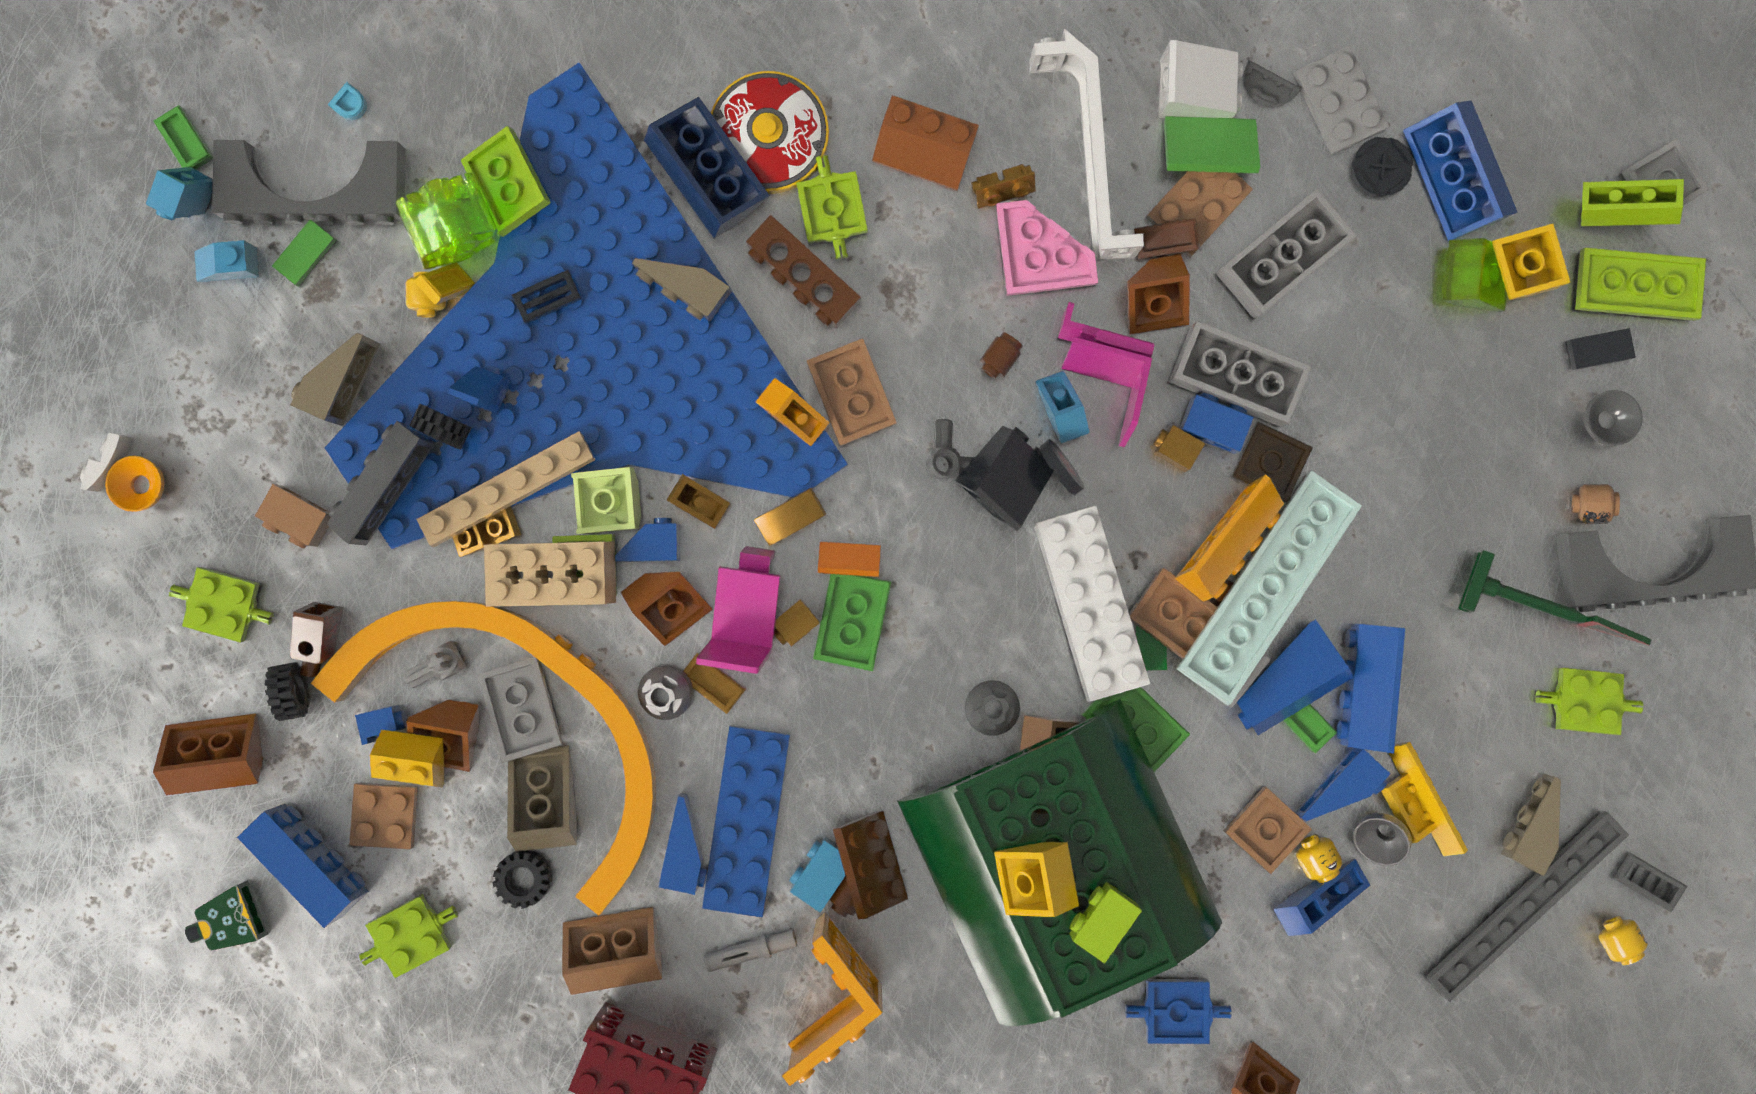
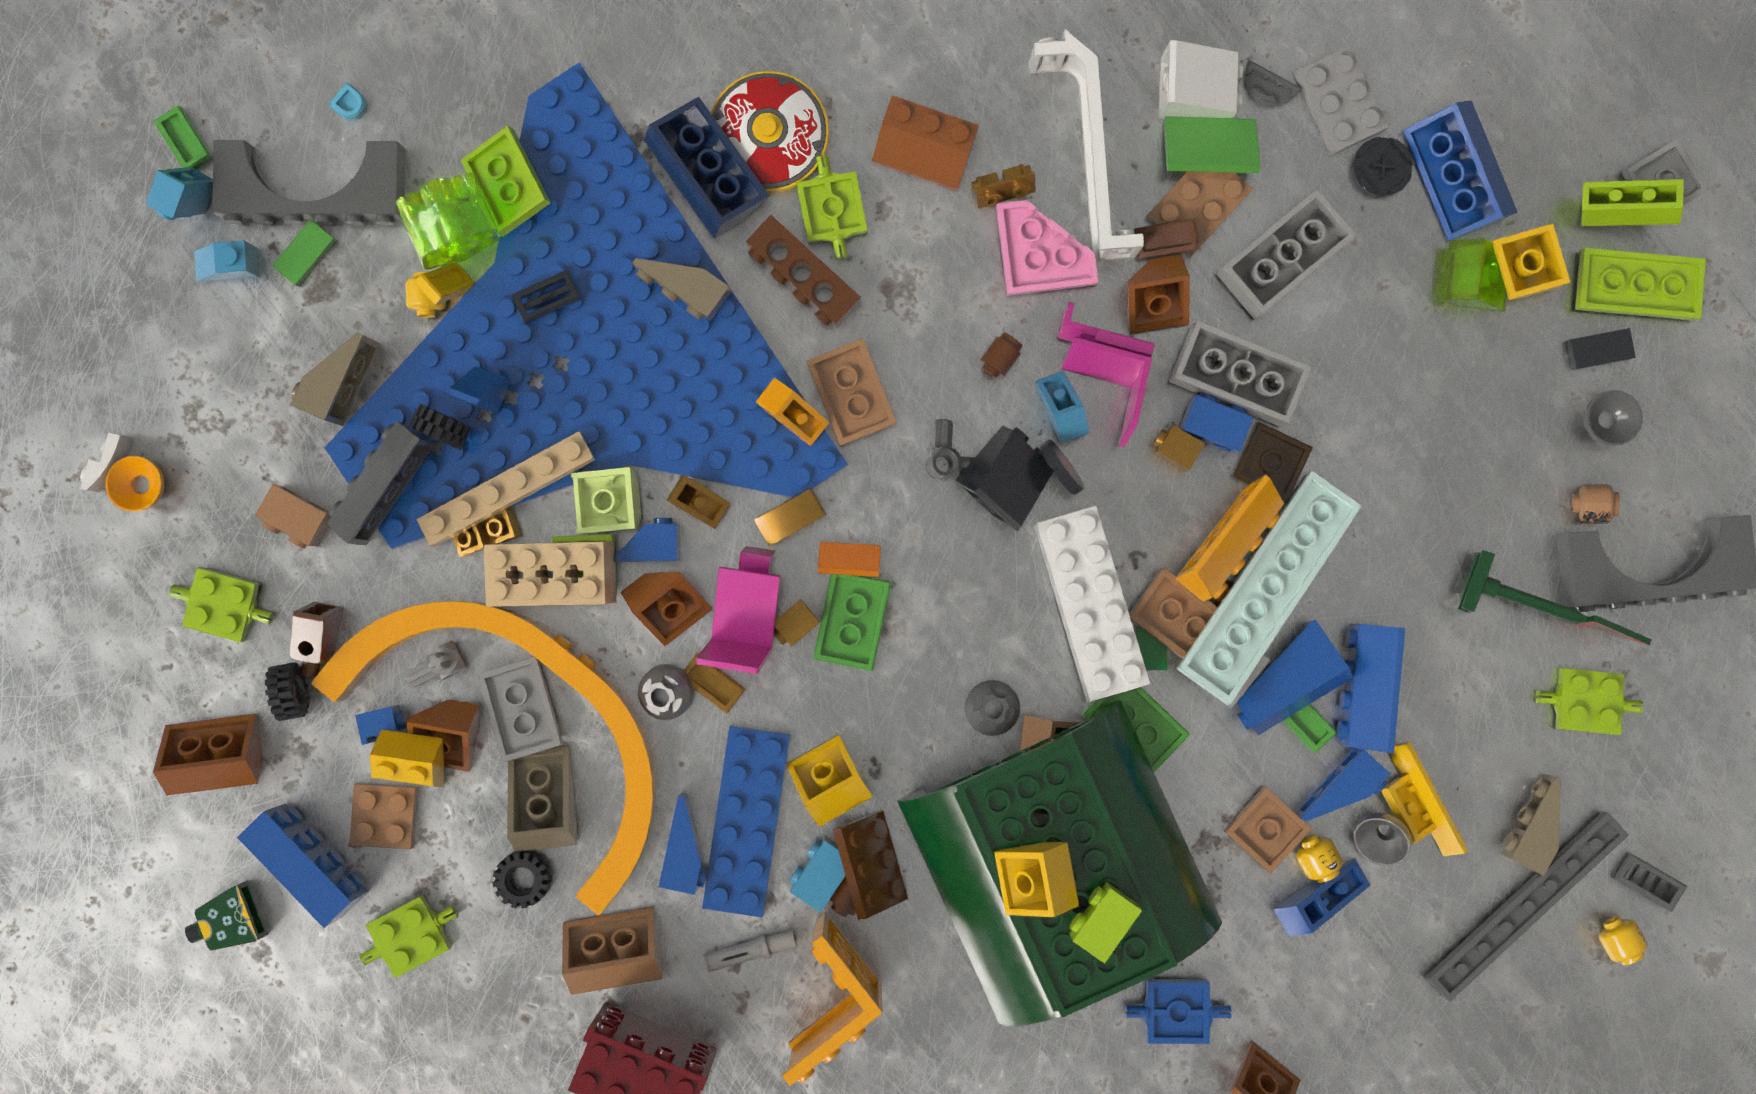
none -> yellow slope [786,735,873,827]

